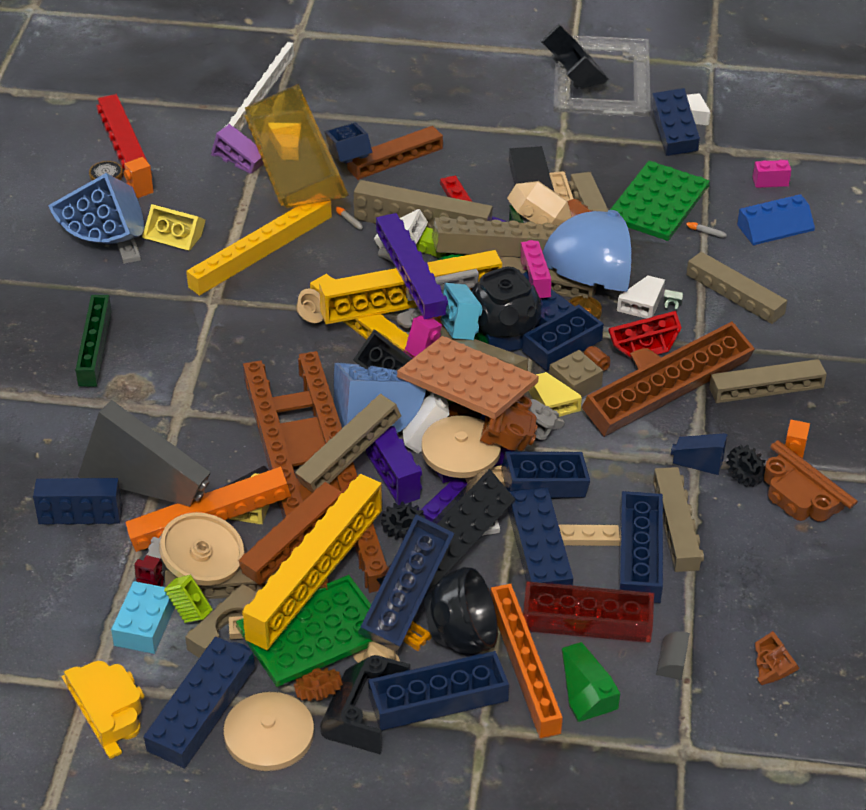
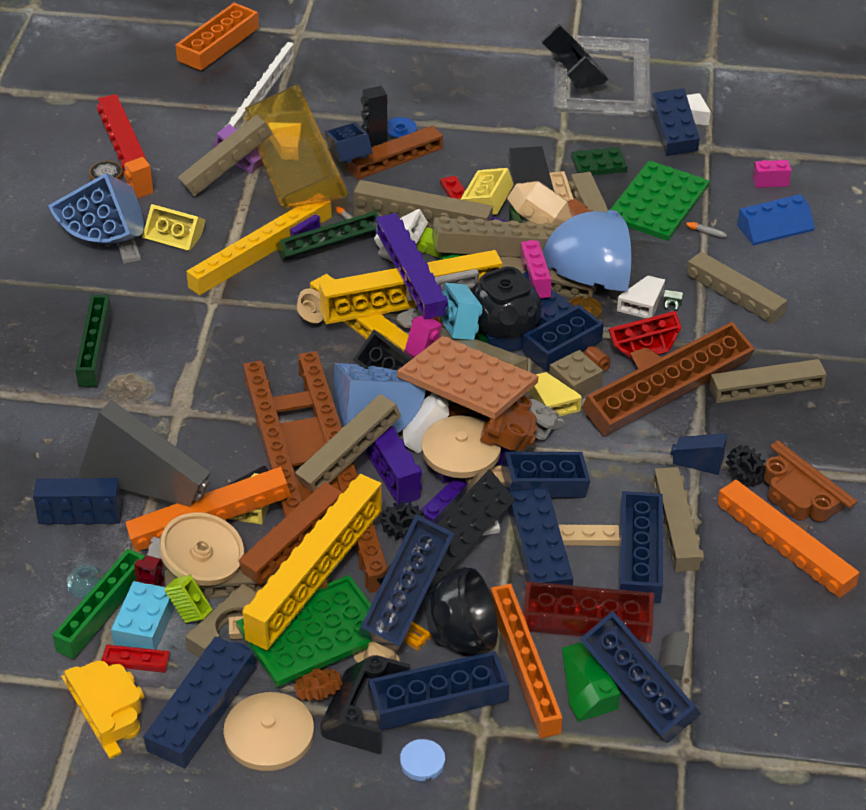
dark orange slope [755,631,800,685] -> none
orange brick [785,419,810,459] -> none
none -> green brick [52,549,145,660]
none -> clear light blue piece [67,565,104,598]
none -> red tile [101,644,171,673]
none -> orange brick [175,3,259,71]
none -> dark tan brick [178,114,273,197]
none -> dark green brick [276,211,379,261]
none -> dark purple tile [290,214,320,237]
none -> black brick [361,86,388,147]
none -> blue dish [388,117,417,138]
none -> light blue tile [400,739,445,781]
none -> light yellow slope [461,168,514,215]
none -> dark green plate [571,147,628,176]
none -> dark blue brick [580,611,701,743]
none -> orange brick [717,480,860,598]

